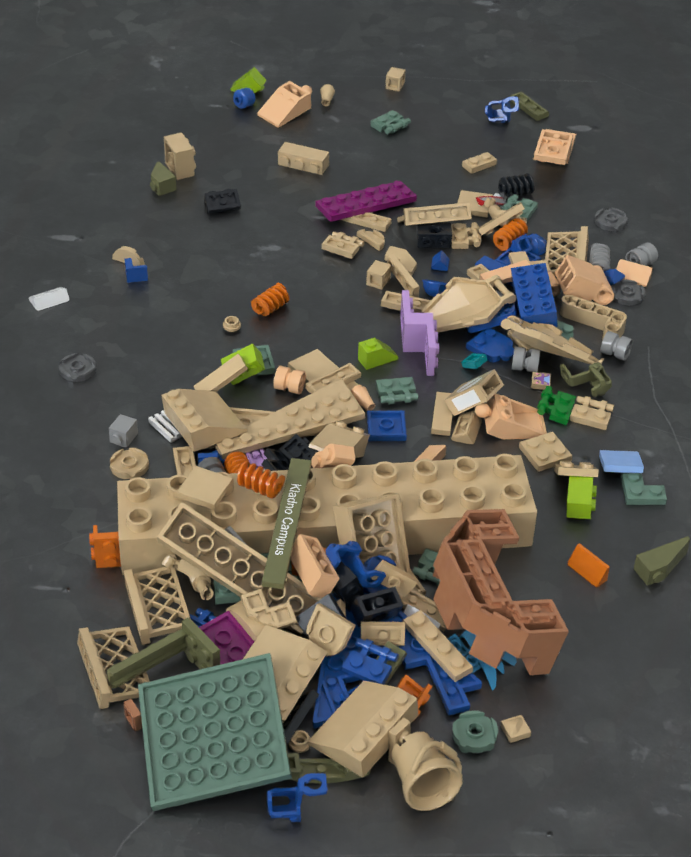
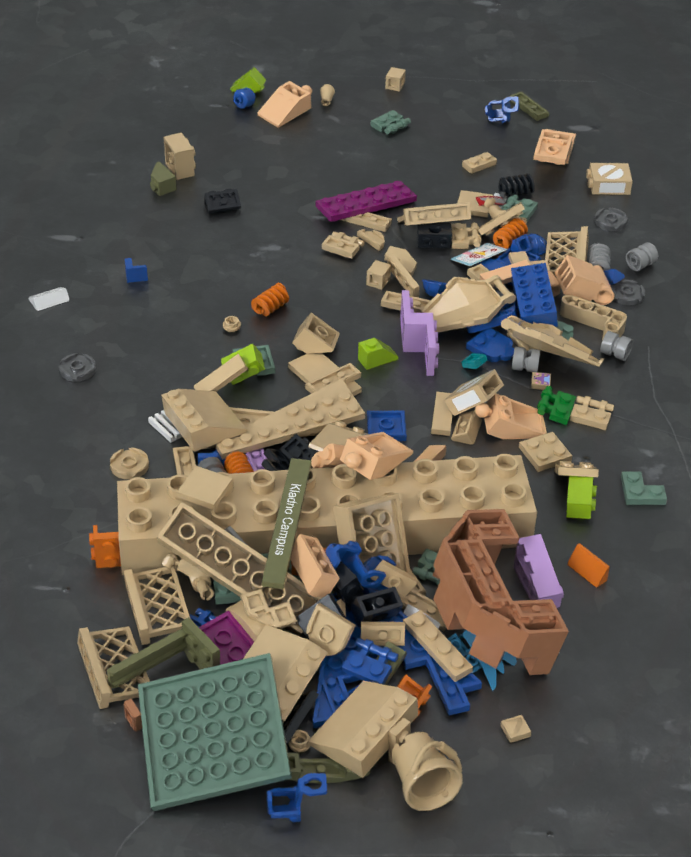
light grey brick [108,414,138,448] -> none
tan tile [112,246,145,266] -> none
orange piece [237,460,285,499] -> none
light nougat wheel [274,366,306,395] -> none
tan brick [278,142,329,175] -> none
light nougat cone [351,385,376,411] -> none
sand green plate [376,377,418,405] -> none
blue slope [431,250,449,271] -> none
sand green plate [452,710,498,753] -> none
olive piece [560,362,612,397] -> none
light blue tile [599,450,644,473] -> none
light nougat slope [616,259,653,287] -> none
olive slope [634,536,690,586] -> none
none -> tan slope [292,313,340,354]
none -> light nougat slope [340,432,413,480]
none -> sticker [450,243,508,266]
none -> lavender wedge [514,534,564,608]
none -> tan brick [586,163,633,195]

